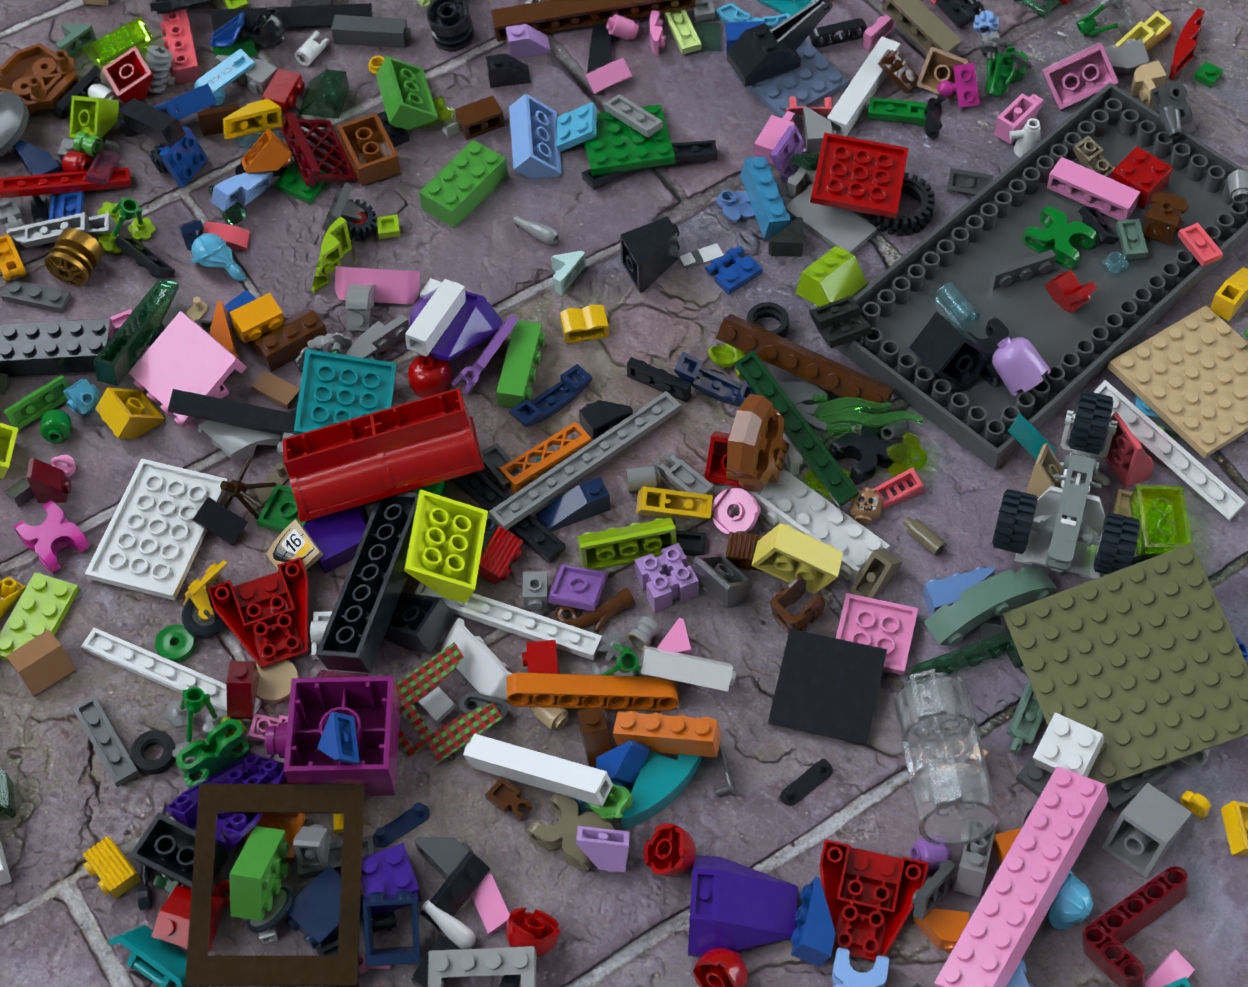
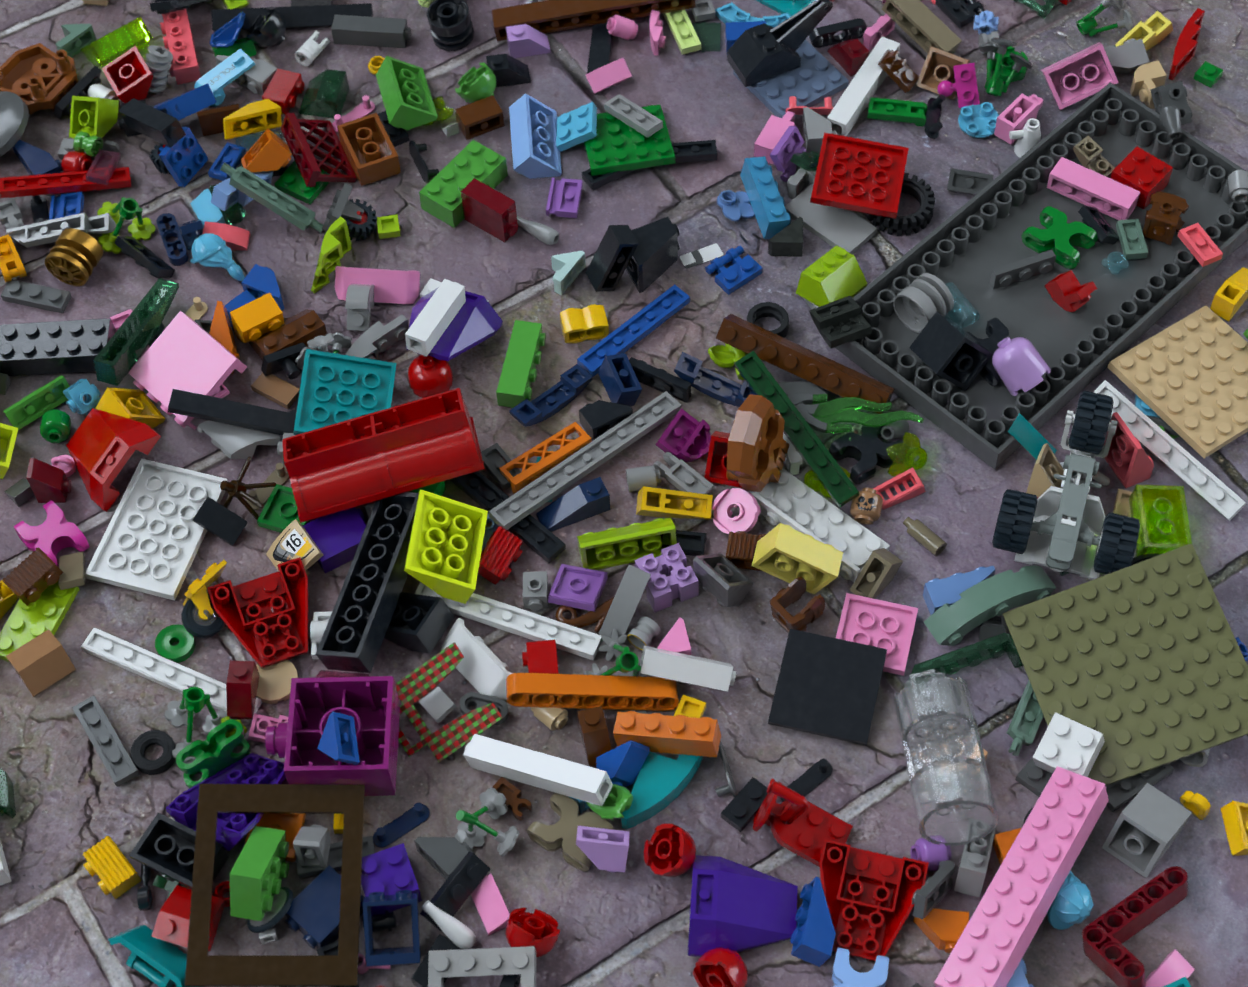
medium lavender tile [451,314,519,395] -> none
none -> reddish brown brick [3,548,64,606]
none -> dark tan tile [58,552,85,590]
none -> red wedge [66,408,161,512]
none -> dark blue beam [156,213,189,266]
none -> medium azure slope [190,188,226,229]
none -> blue plate [208,142,247,181]
none -> sand green plate [220,162,323,233]
none -> blue slope [241,264,284,311]
none -> black tile [261,342,306,380]
none -> bright pink piece [332,95,375,133]
none -> black piece [409,140,439,182]
none -> bright green cylinder [455,63,497,103]
none -> light grey plant [455,787,519,857]
none -> dark red brick [461,178,518,243]
none -> medium lavender plate [546,178,583,218]
none -> blue plate [577,285,690,377]
none -> black brick [586,225,639,292]
none -> dark blue brick [598,353,642,406]
none -> light grey slope [599,565,651,638]
none -> magenta slope [655,408,711,462]
none -> yellow plate [674,695,706,718]
none -> black plate [721,777,768,832]
none -> red plate [753,778,853,866]
none -> dark red slope [828,39,869,77]
none -> light grey wheel [893,273,954,333]
none -> medium azure dish [958,102,999,138]

